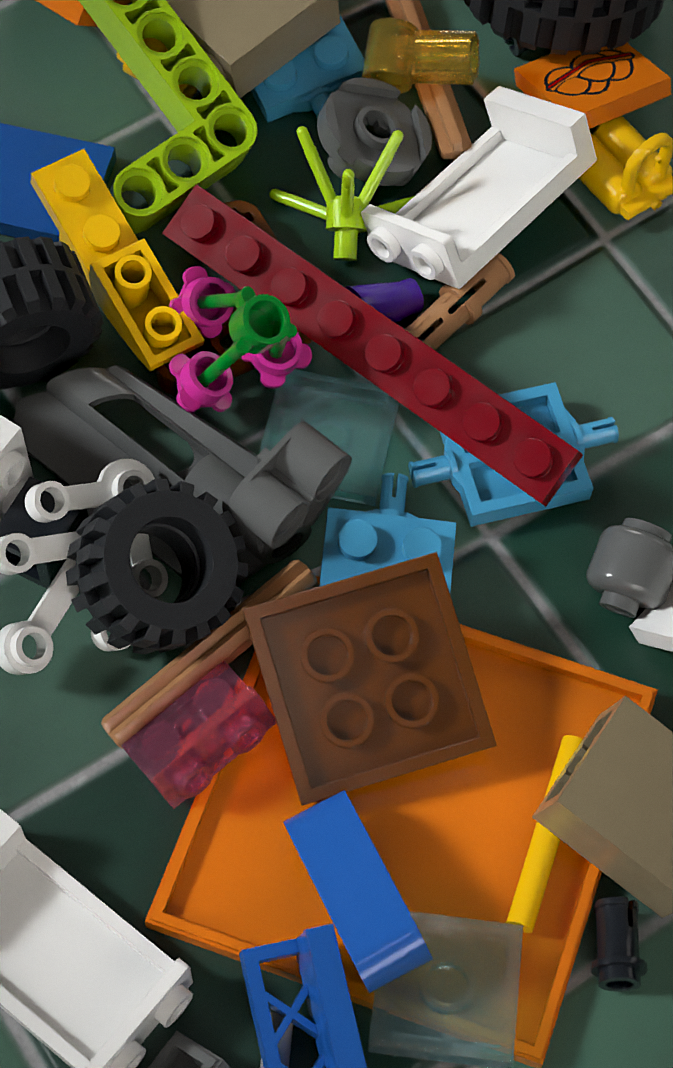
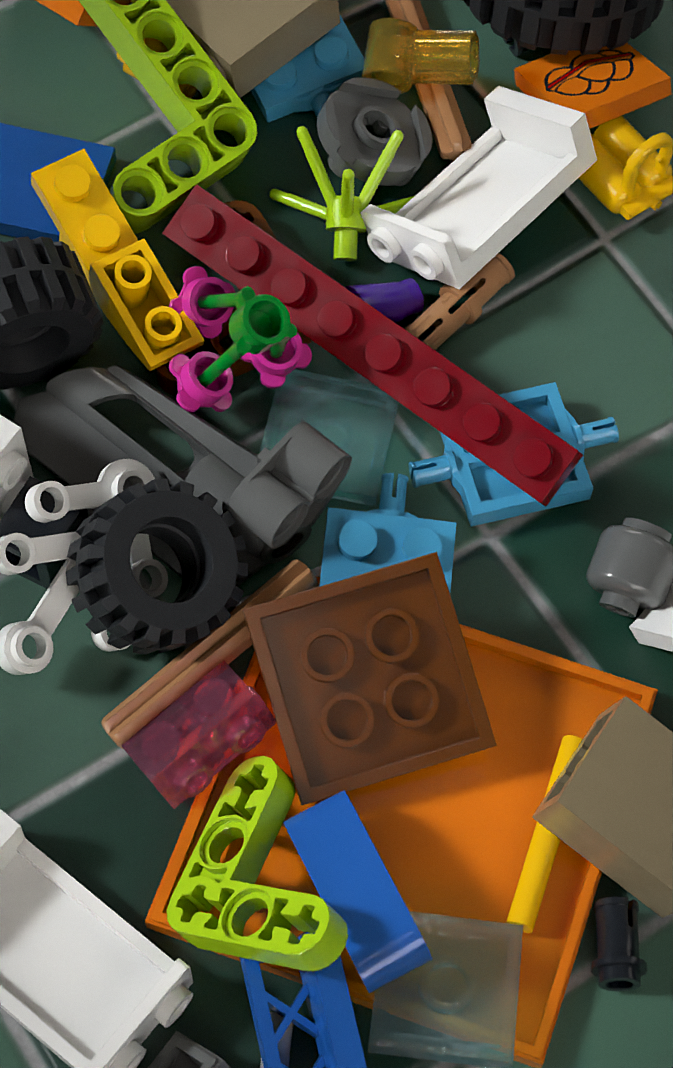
none -> lime beam [167,756,348,971]

